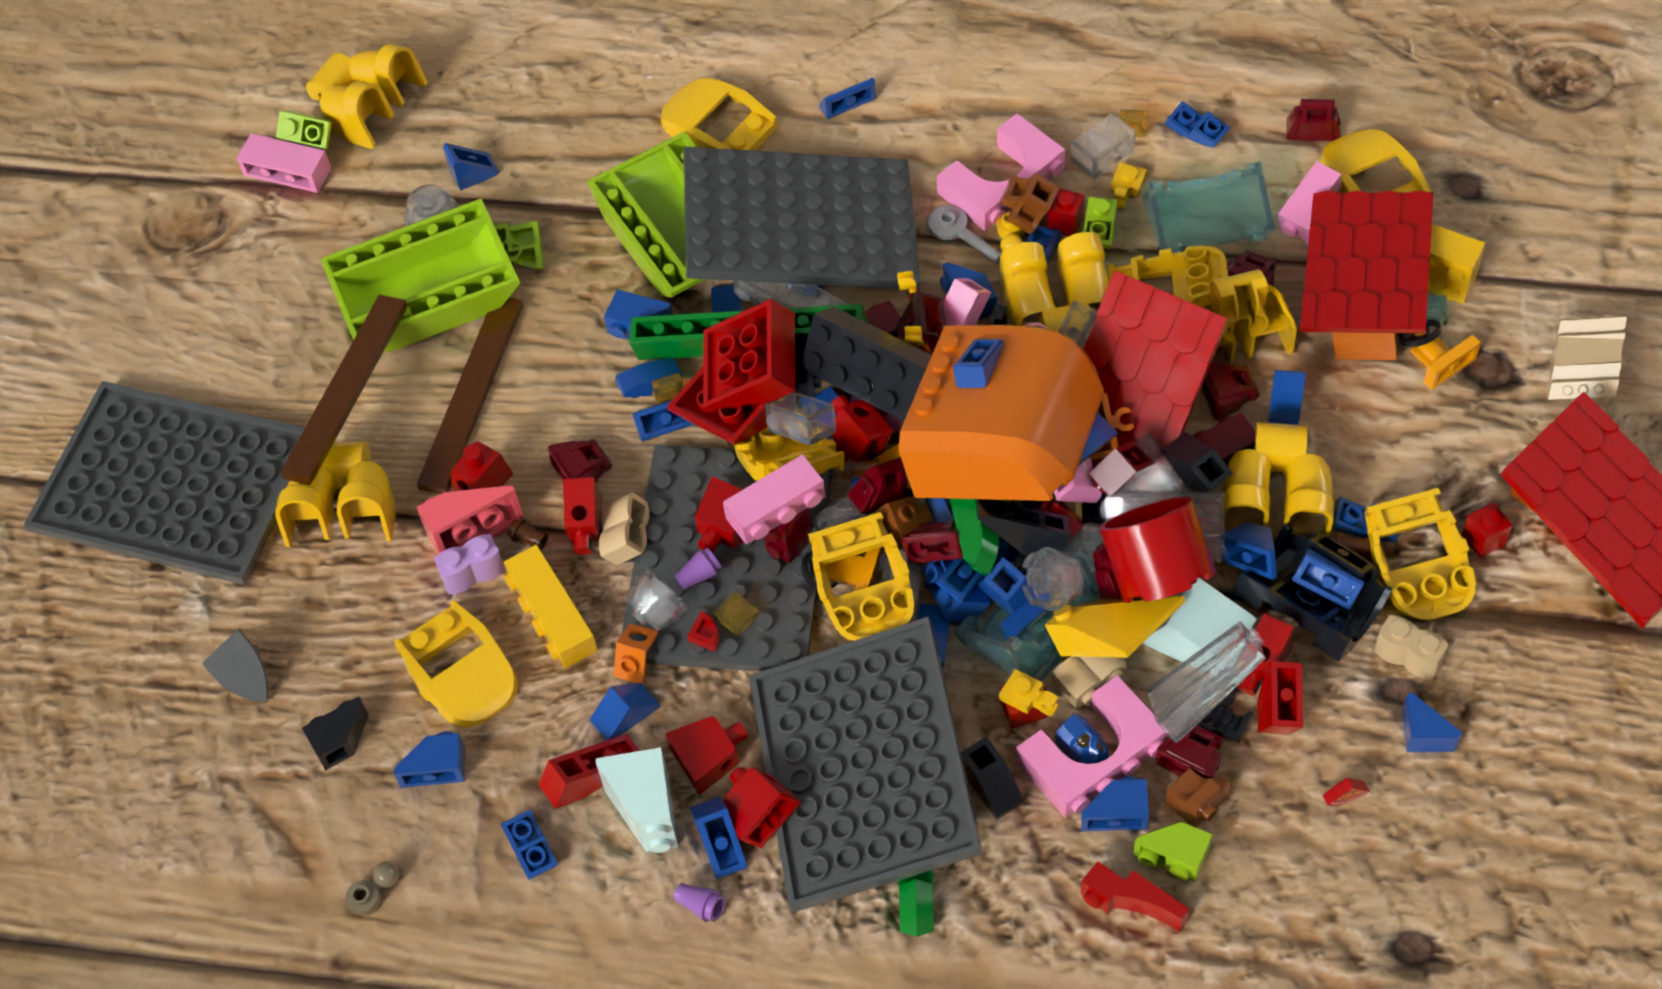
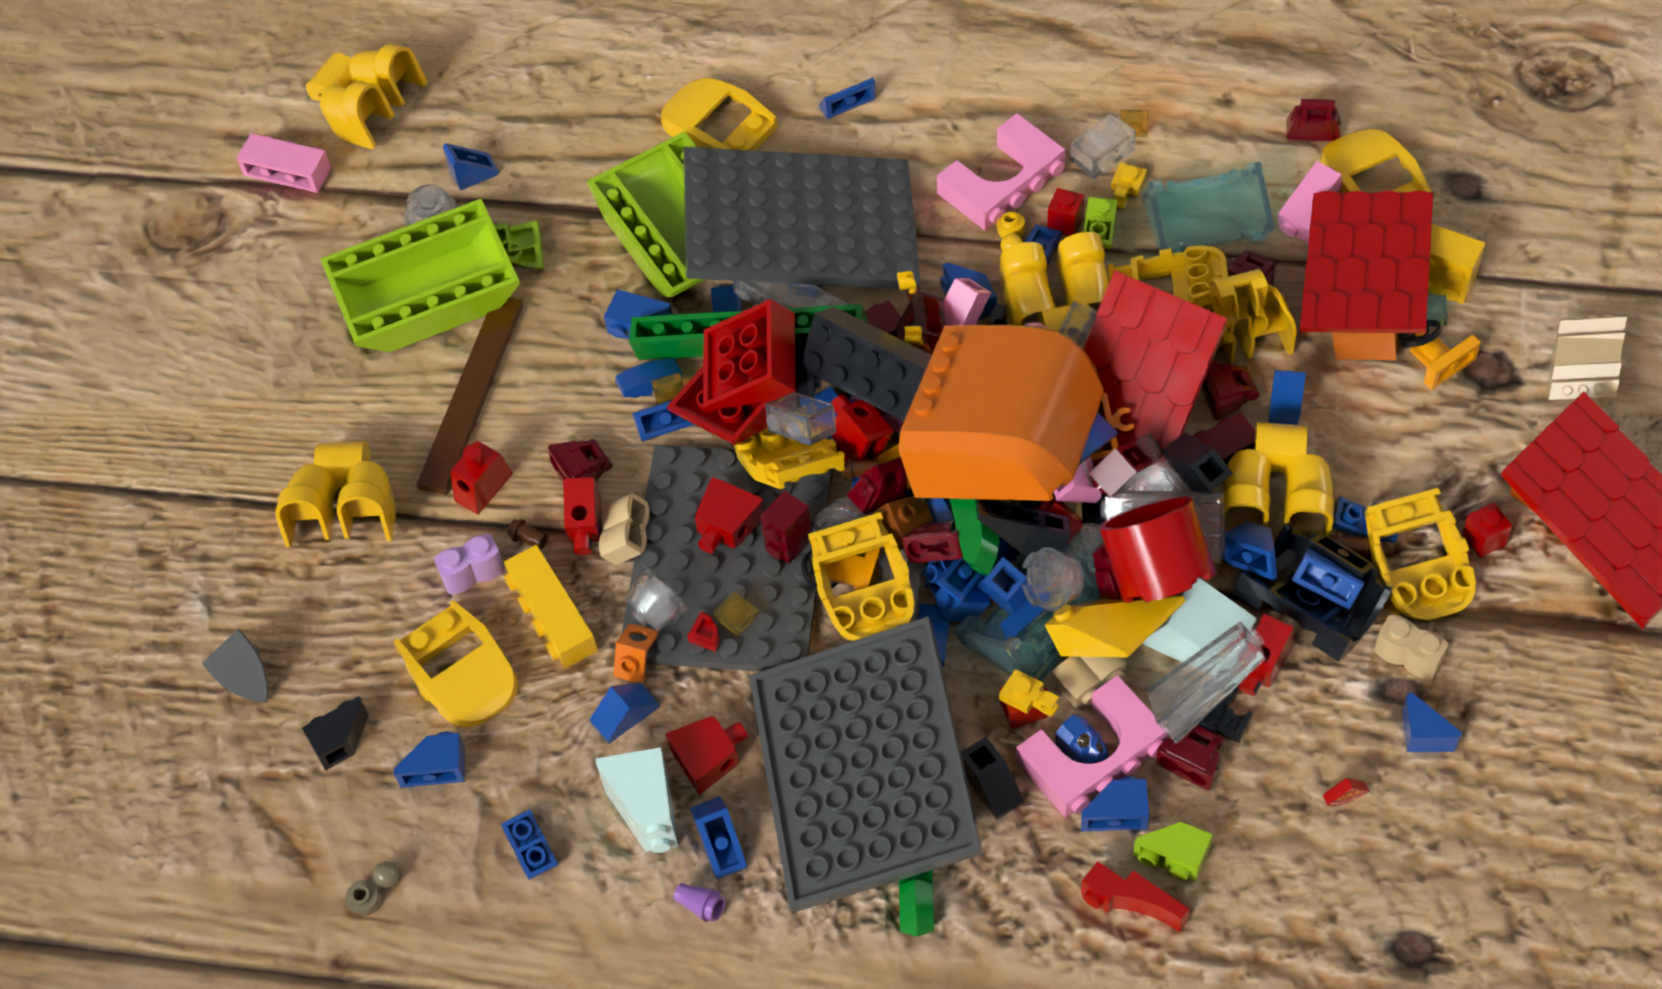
dark grey plate [24,381,305,585] -> none
lime slope [276,110,332,149] -> none
reddish brown tile [281,294,408,485] -> none
coral slope [416,485,525,554] -> none
red slope [538,734,640,809] -> none
medium lavender cone [674,548,722,591] -> none
bright pink brick [723,454,825,545] -> none
red torso [723,767,801,848] -> none
light grey piece [928,205,1002,264] -> none
blue slope [953,339,1004,388] -> none
dark orange brick [999,173,1060,234] -> none
blue slope [1164,101,1231,148] -> none
dark orange brick [1165,768,1231,827] -> none
red slope [1257,661,1303,735] -> none

